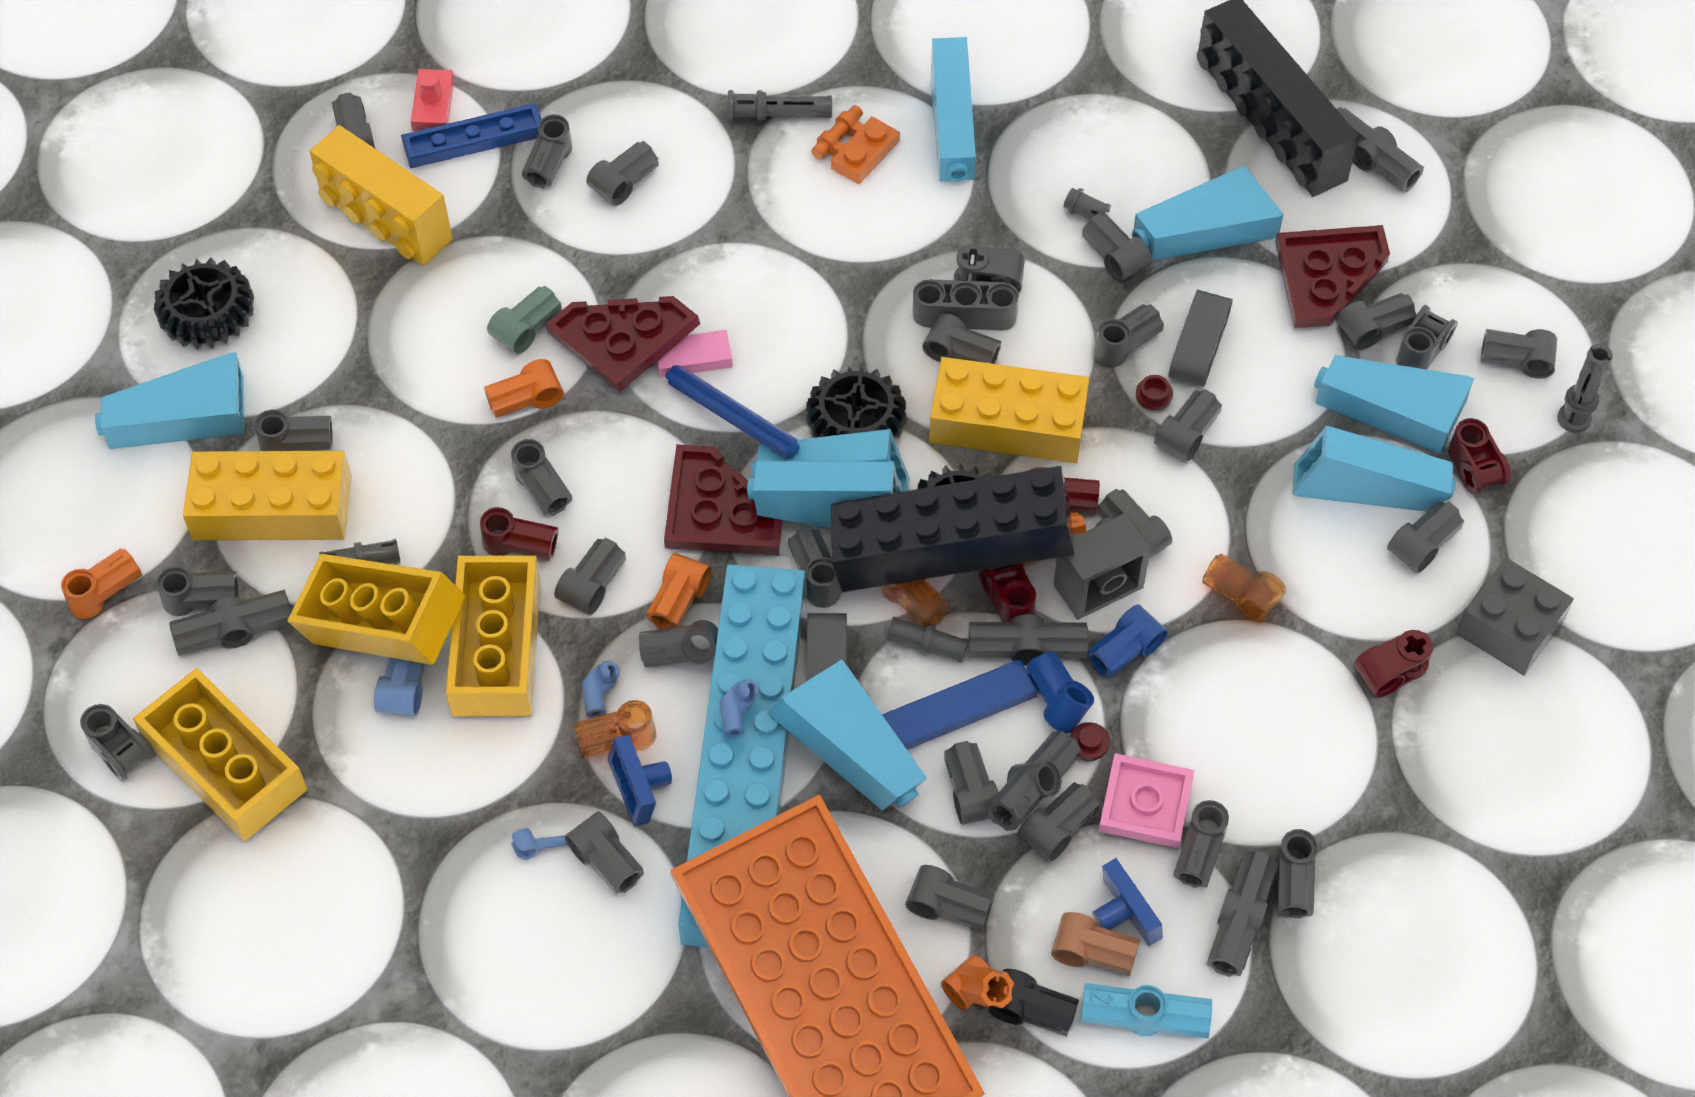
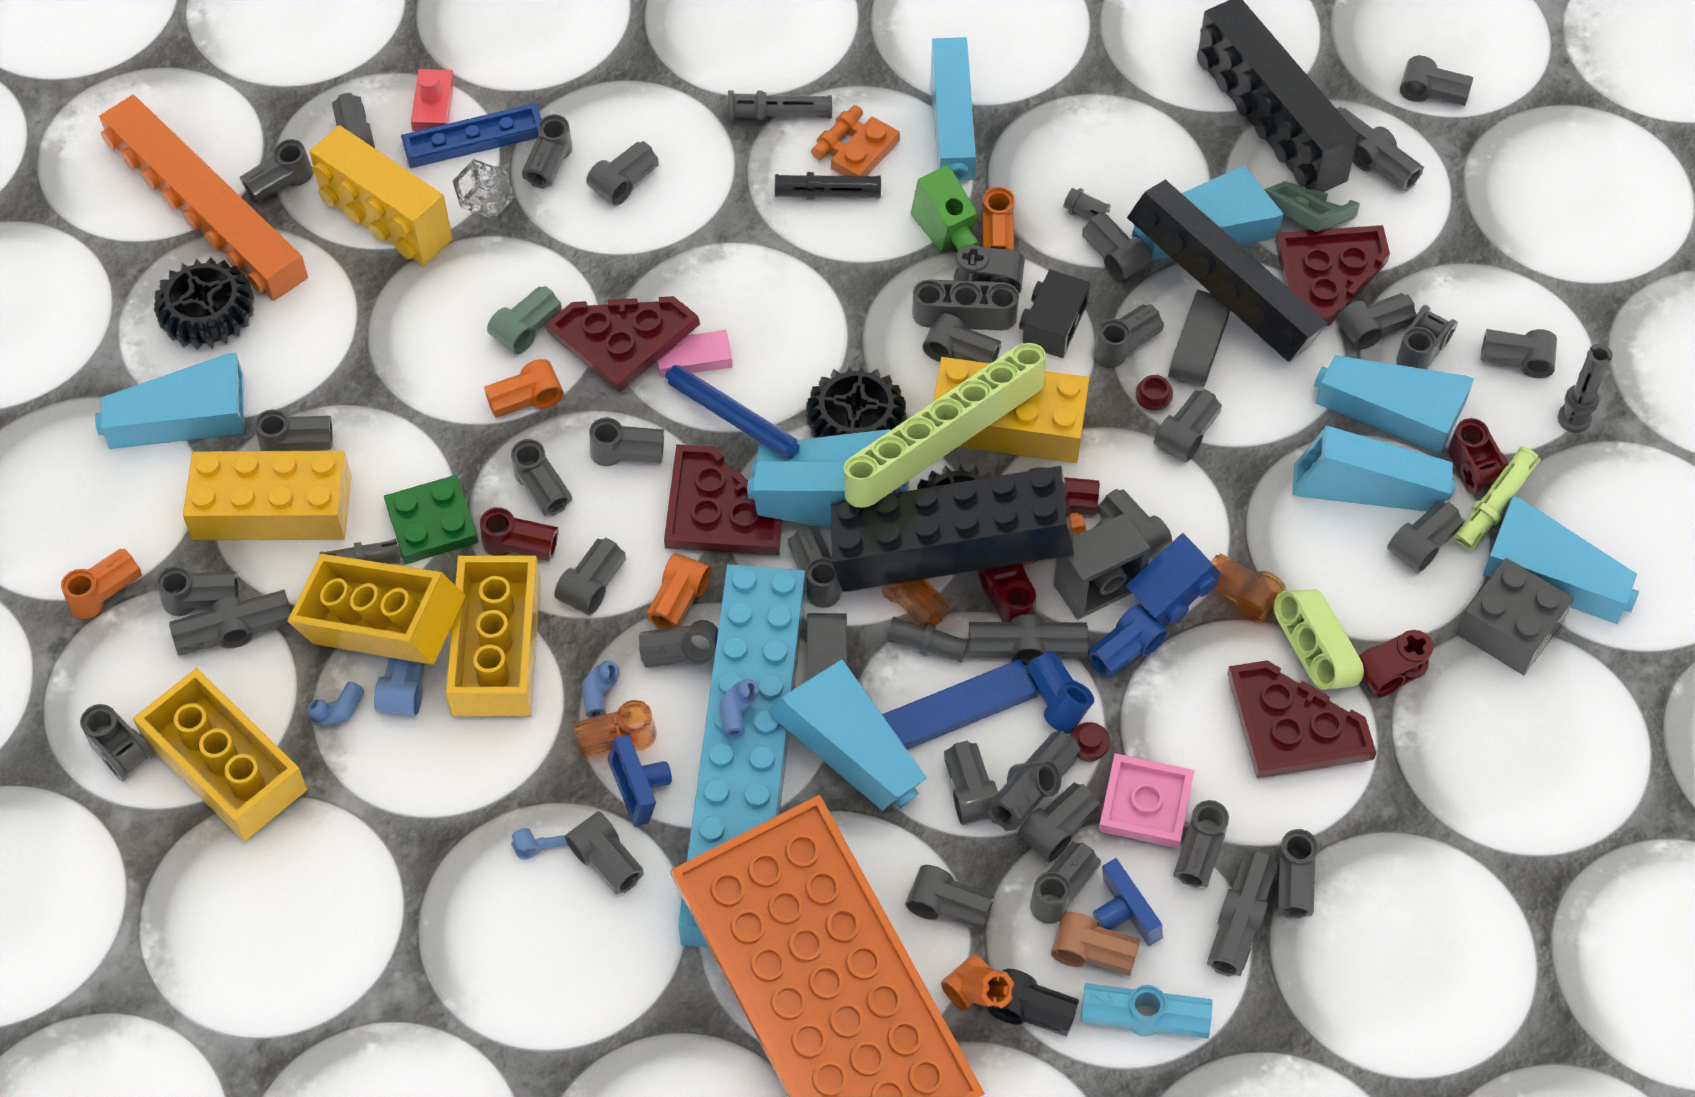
none -> orange brick [99,94,308,301]
none -> dark grey piece [239,139,313,203]
none -> medium blue arm [307,682,365,727]
none -> green plate [383,474,479,565]
none -> clear brick [452,159,515,219]
none -> dark grey piece [589,417,664,466]
none -> black pin [775,172,881,200]
none -> yellowish green beam [843,343,1046,508]
none -> bright green torso [910,165,980,251]
none -> orange piece [981,187,1015,250]
none -> black brick [1019,269,1090,358]
none -> dark grey piece [1030,841,1101,924]
none -> blue brick [1125,533,1222,627]
none -> black brick [1127,179,1328,362]
none -> dark red plate [1227,660,1377,778]
none -> sand green wing [1264,181,1360,232]
none -> yellowish green beam [1274,589,1364,690]
none -> dark grey piece [1400,55,1474,106]
none -> yellowish green pin [1454,446,1541,551]
none -> medium azure slope [1483,496,1639,624]

